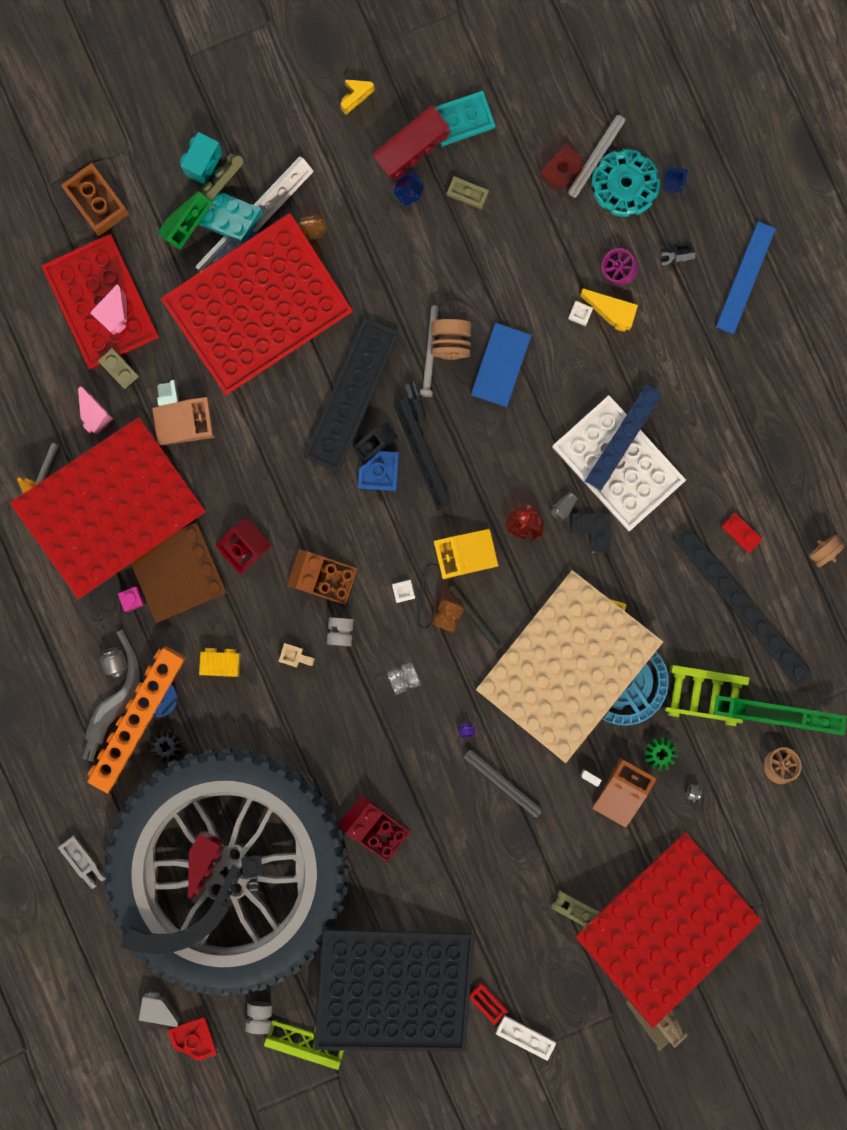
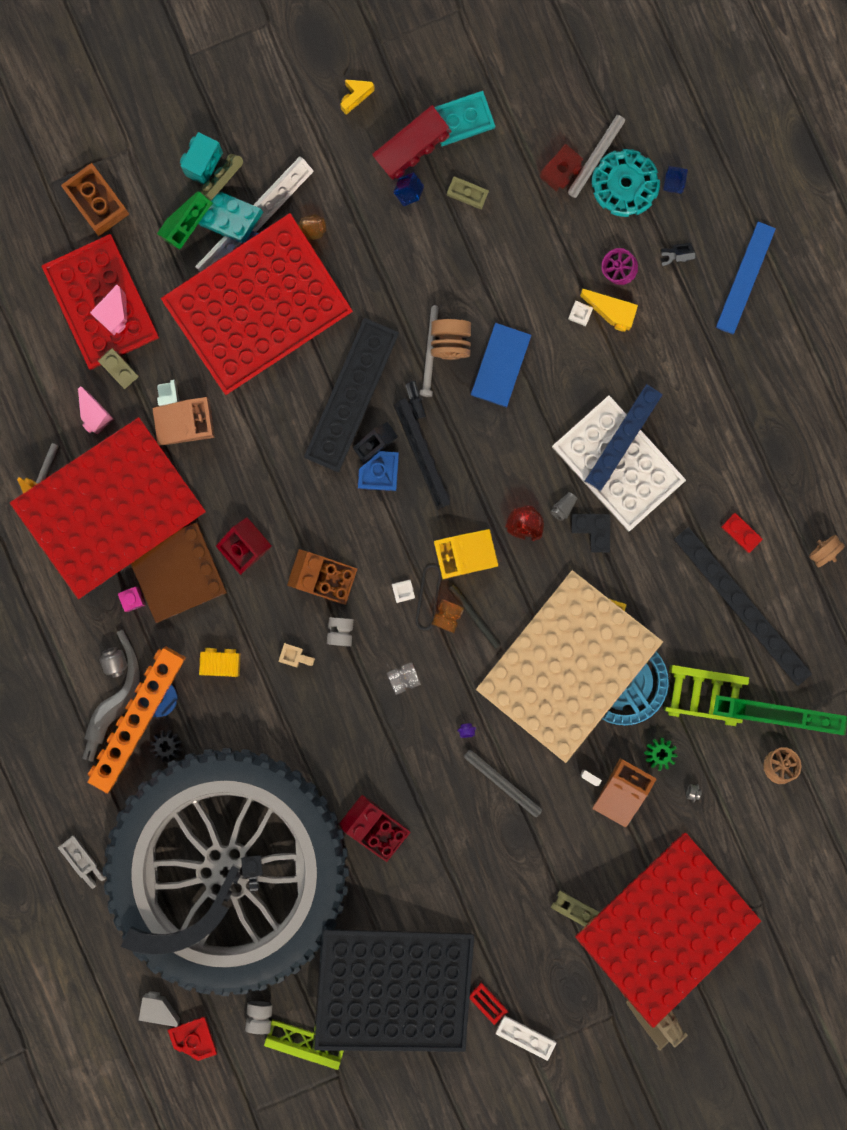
dark red slope [188,830,224,899] -> none

